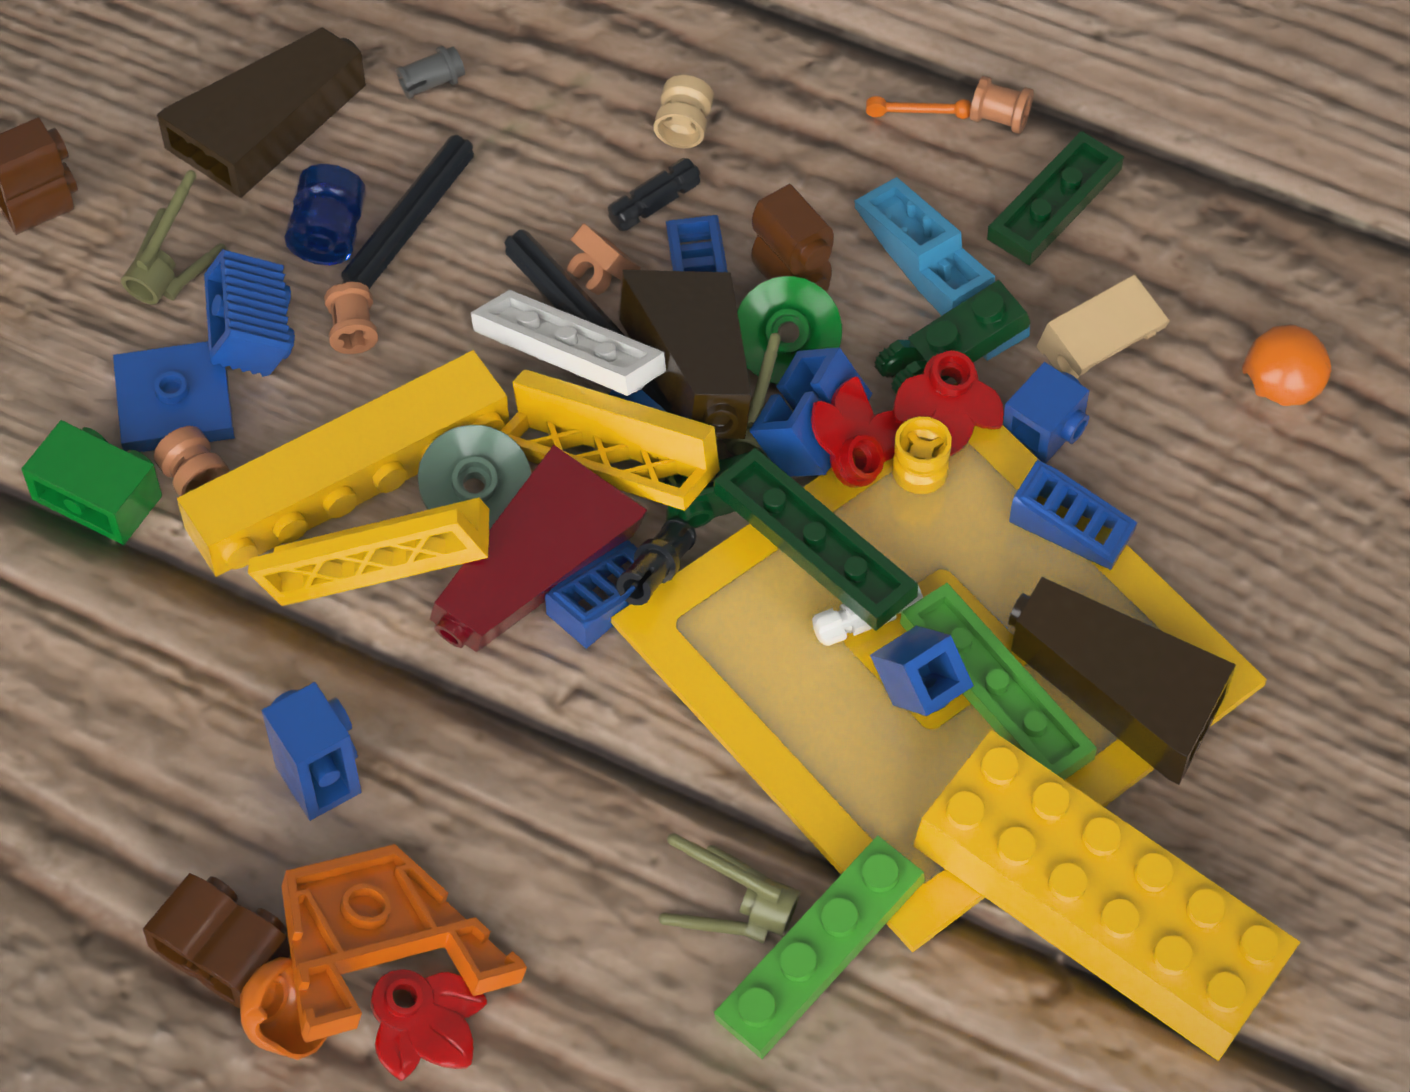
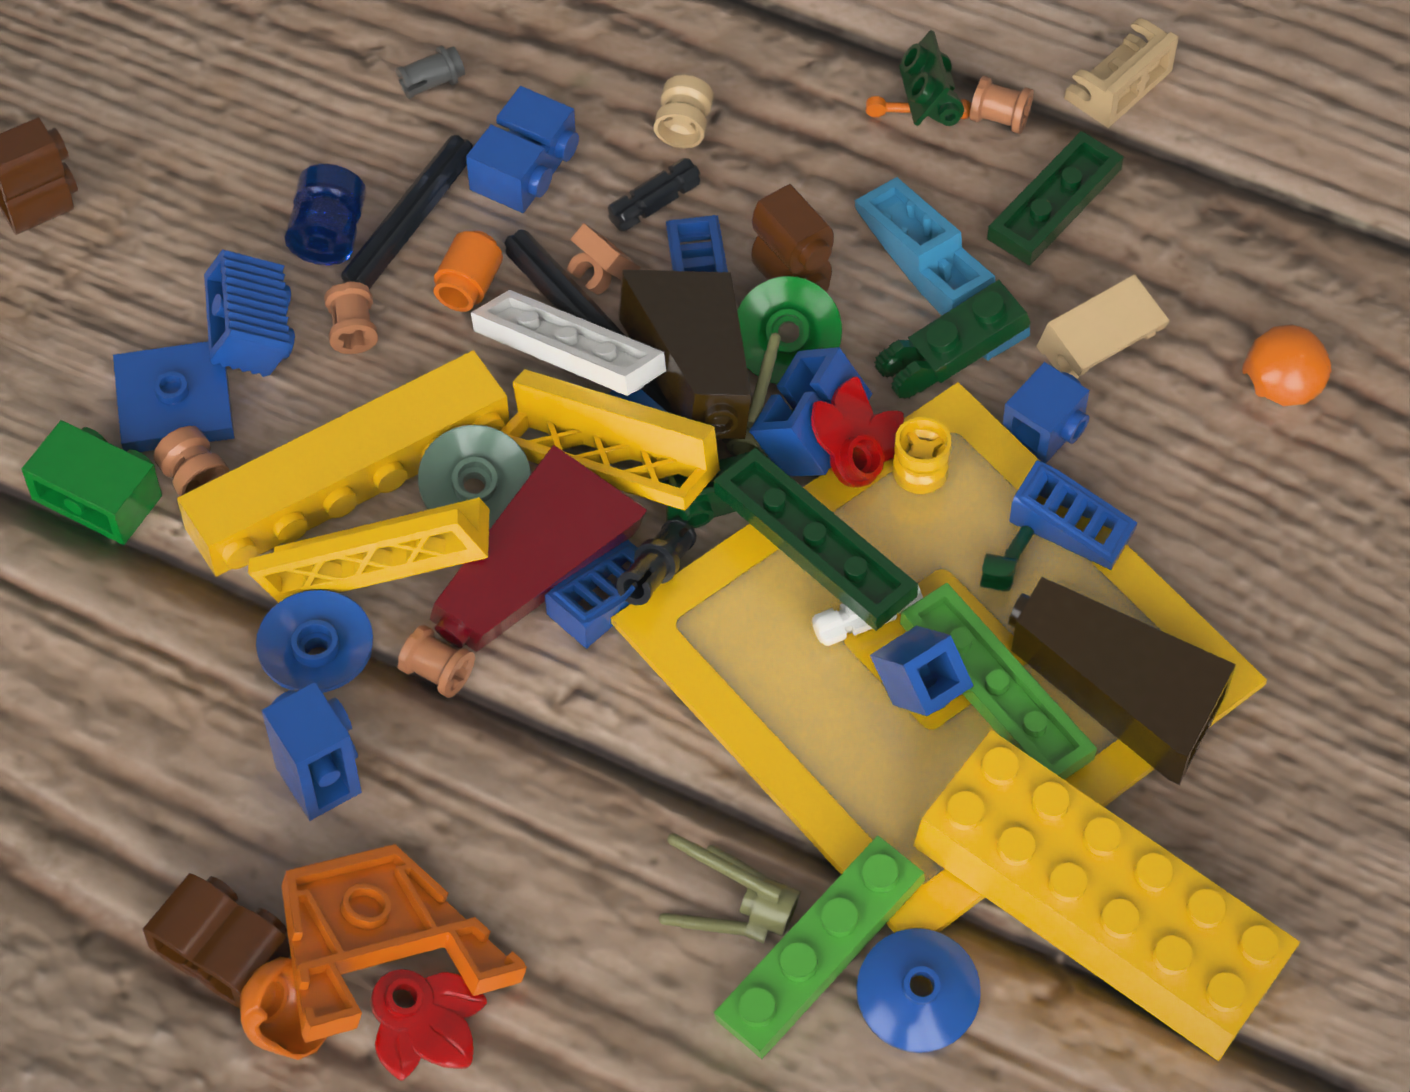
olive plant [121,170,226,305] -> none
dark brown slope [157,27,366,198] -> none
red plate [893,351,1004,456] -> none
none -> blue dish [256,590,373,693]
none -> nougat bush [398,625,475,698]
none -> orange brick [434,231,503,312]
none -> blue piece [466,86,579,213]
none -> blue dish [856,928,981,1053]
none -> dark green hinge [899,30,964,126]
none -> dark green hand [980,526,1034,591]
none -> tan hinge [1064,18,1179,128]

